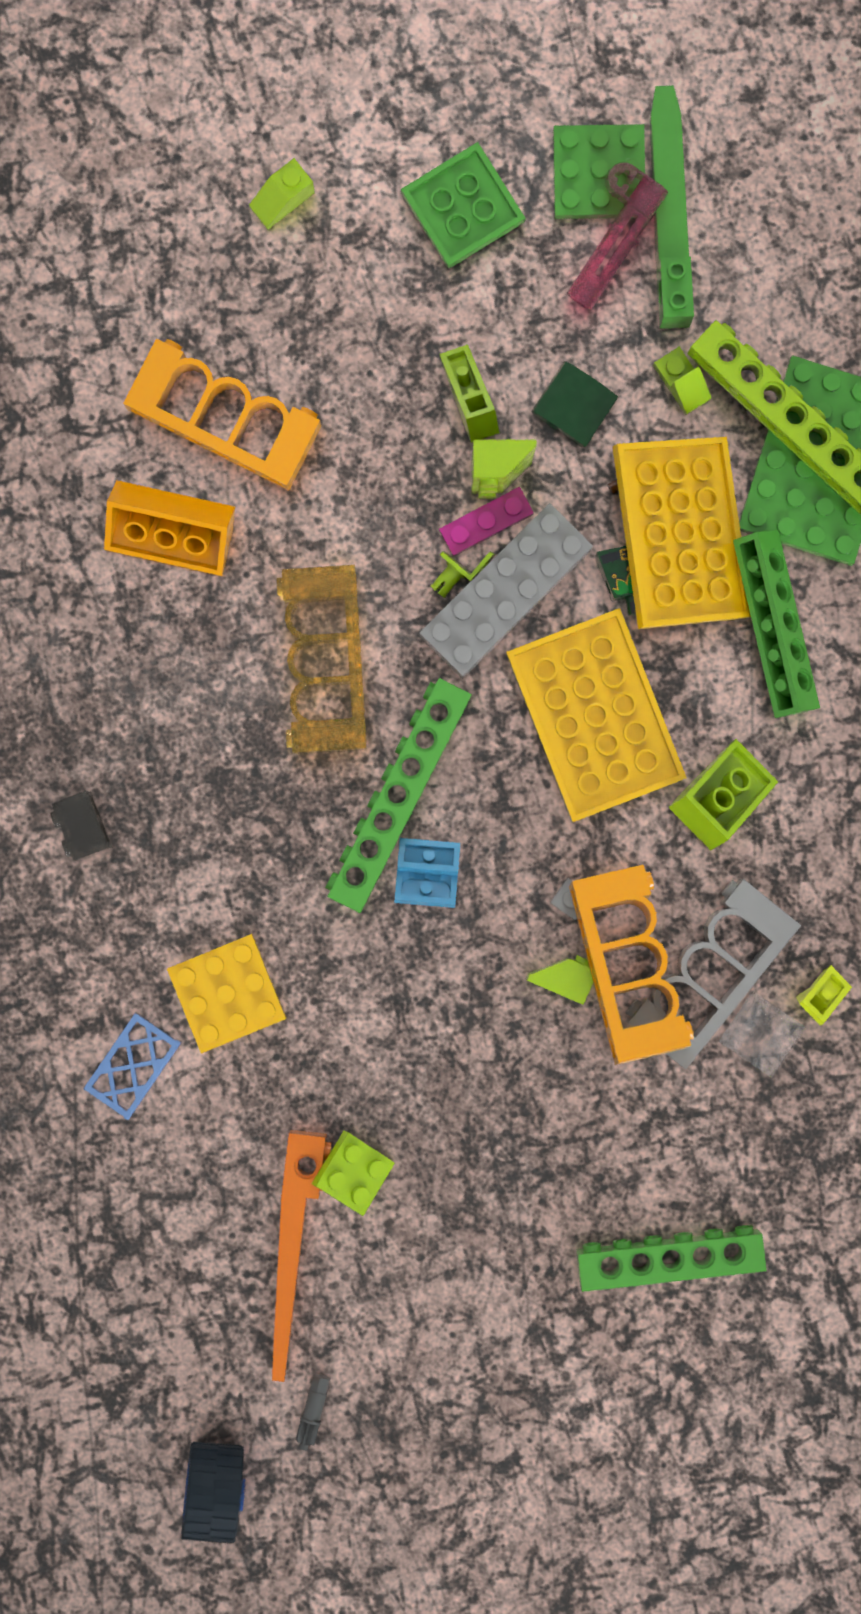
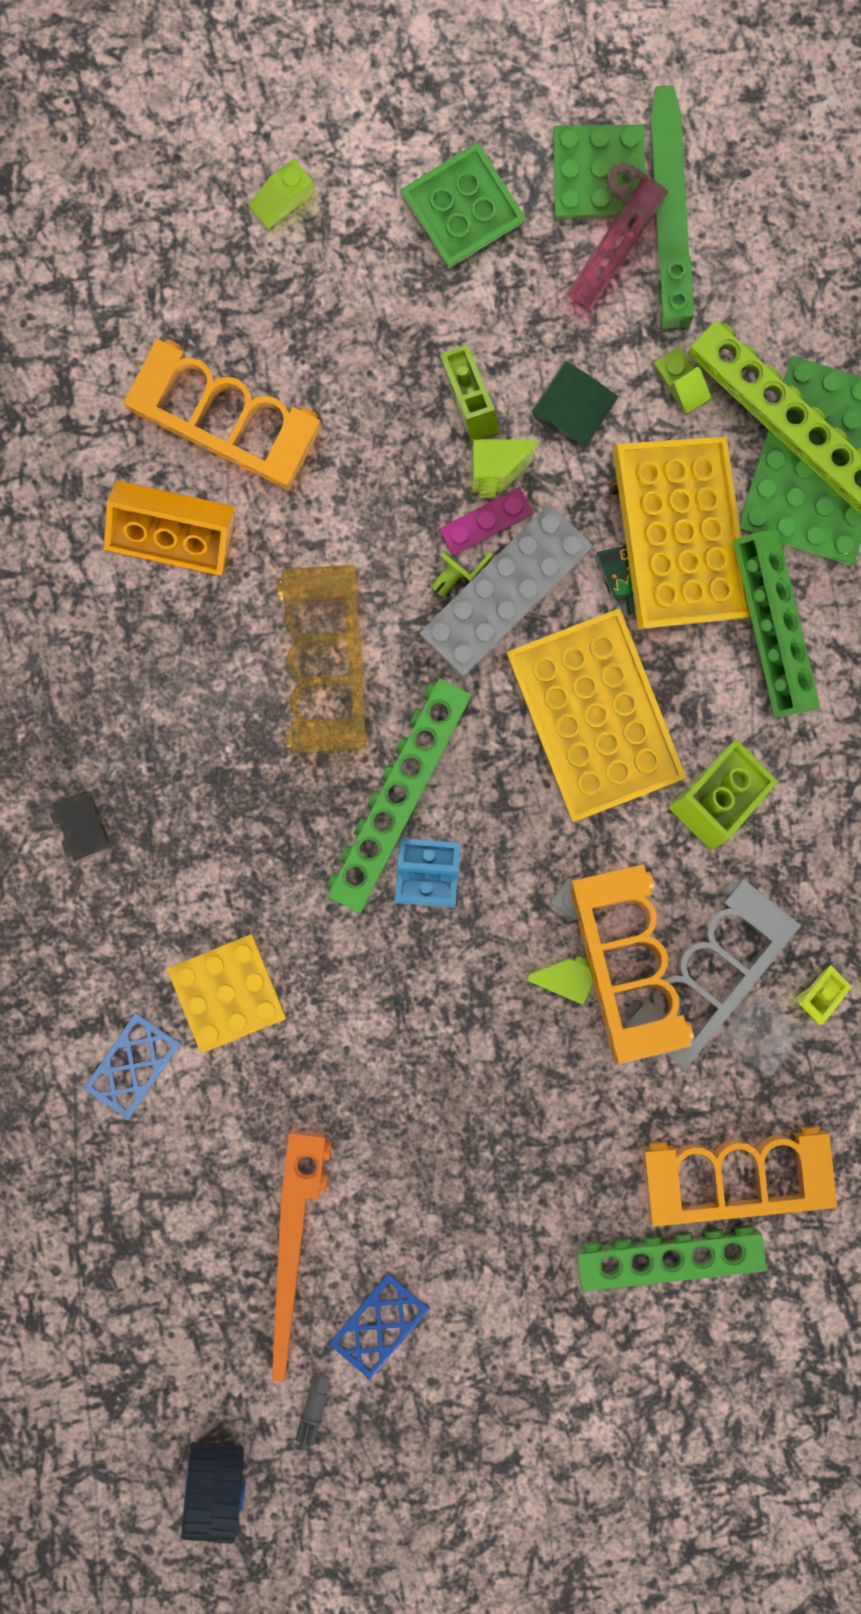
lime plate [312,1131,395,1216] -> none
none -> blue window [329,1273,430,1380]
none -> light orange fence [642,1126,837,1227]

